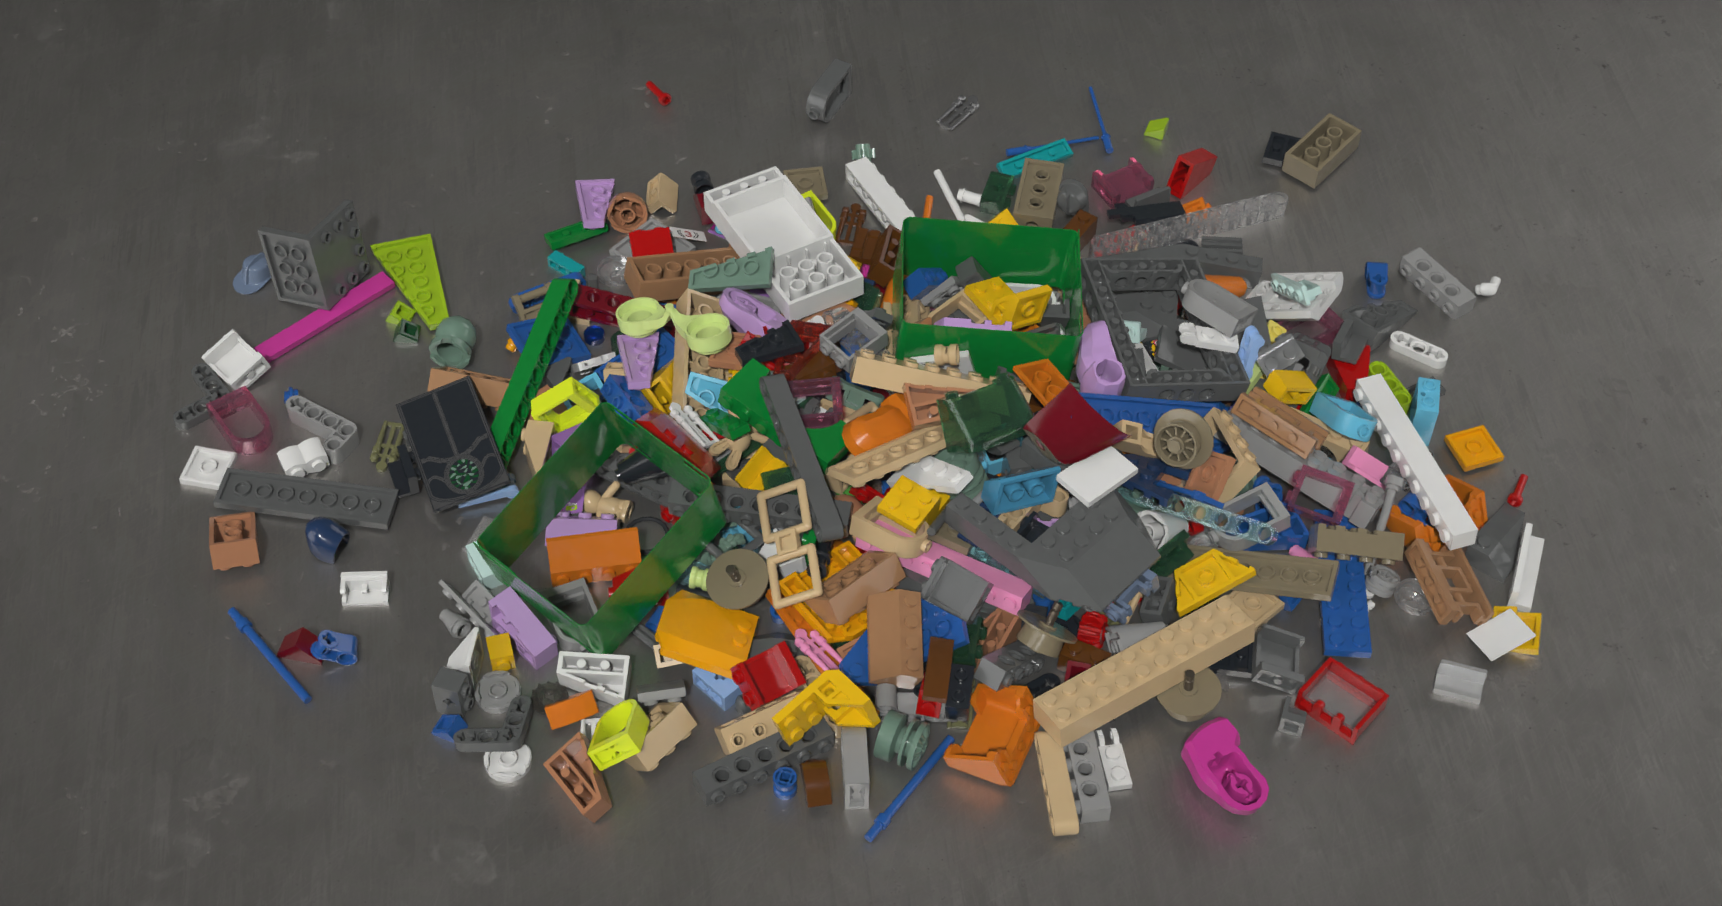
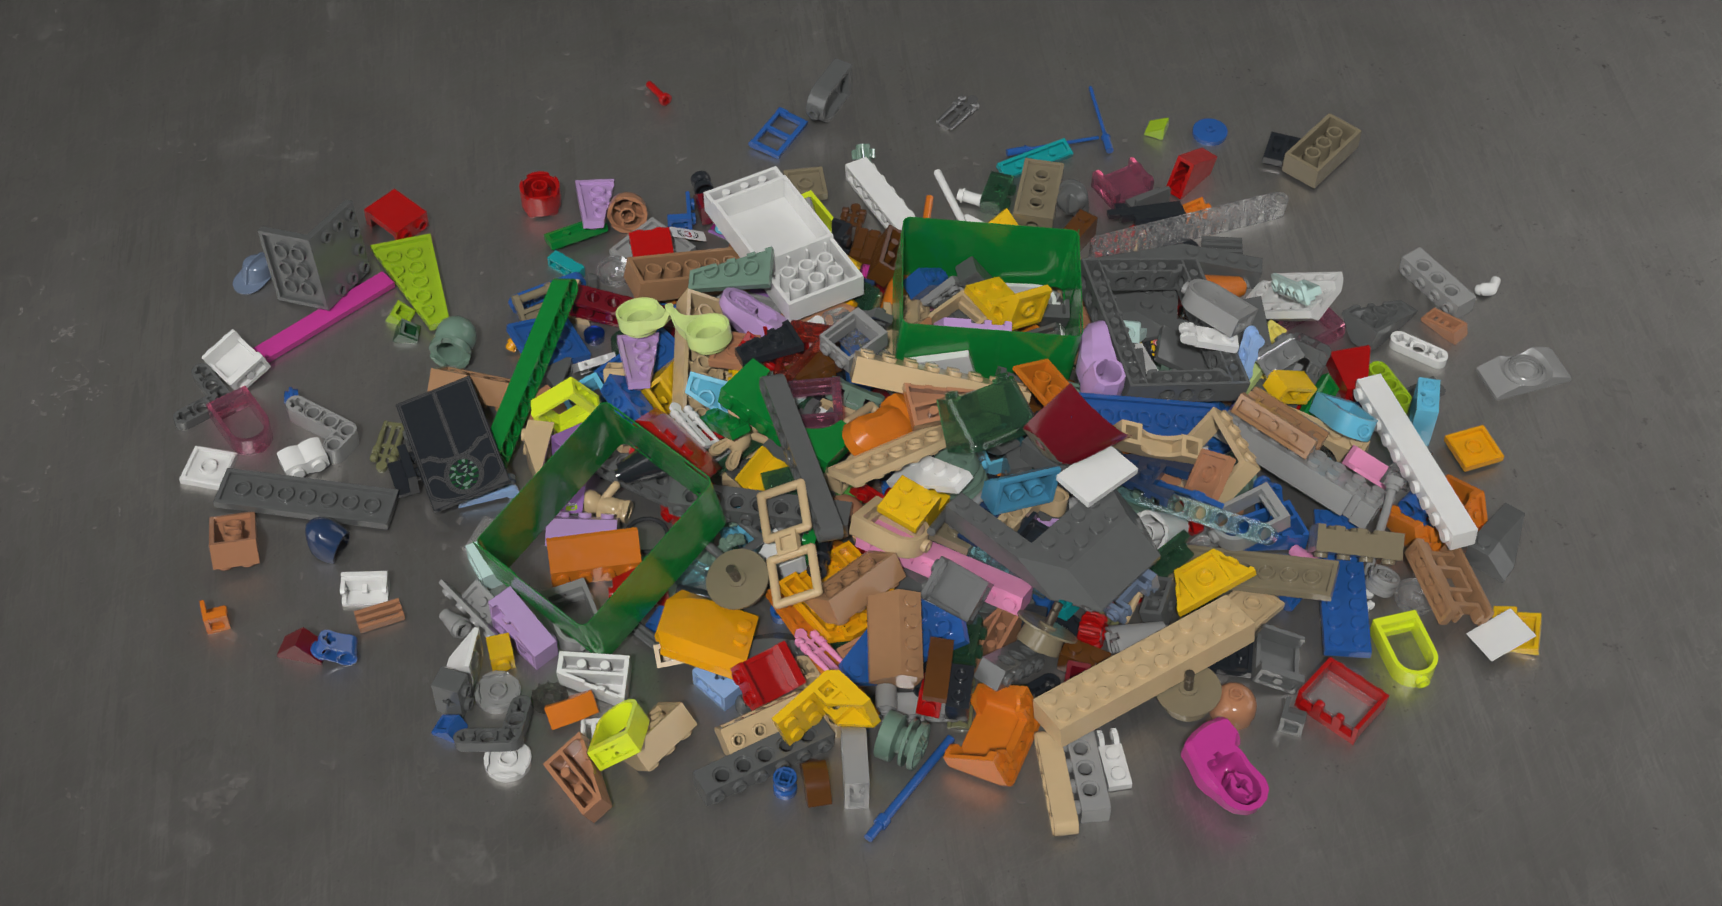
blue bar [228,607,312,704] -> none
light grey tile [637,679,686,706] -> none
tan panel [646,173,679,214] -> none
yellowish green wheel [689,566,709,591] -> none
tan wheel [934,344,960,366] -> none
dark tan piece [1154,408,1214,469] -> none
clear pink window [1285,464,1355,526] -> none
dark grey panel [1331,318,1368,364] -> none
blue piece [1365,262,1388,299] -> none
light grey panel [1432,659,1488,705] -> none
red piece [1507,474,1528,507] -> none
white fence [1507,522,1545,613] -> none
none -> orange panel [199,600,231,635]
none -> nougat tile [354,598,405,634]
none -> red panel [364,188,429,240]
none -> red brick [519,171,562,218]
none -> blue bracket [667,191,696,230]
none -> blue window [748,107,808,159]
none -> black bracket [832,218,852,256]
none -> blue piece [1192,118,1228,146]
none -> nougat cylinder [1209,682,1257,731]
none -> neon yellow window [1370,610,1438,688]
none -> nougat slope [1421,307,1468,345]
none -> light grey slope [1476,347,1572,401]

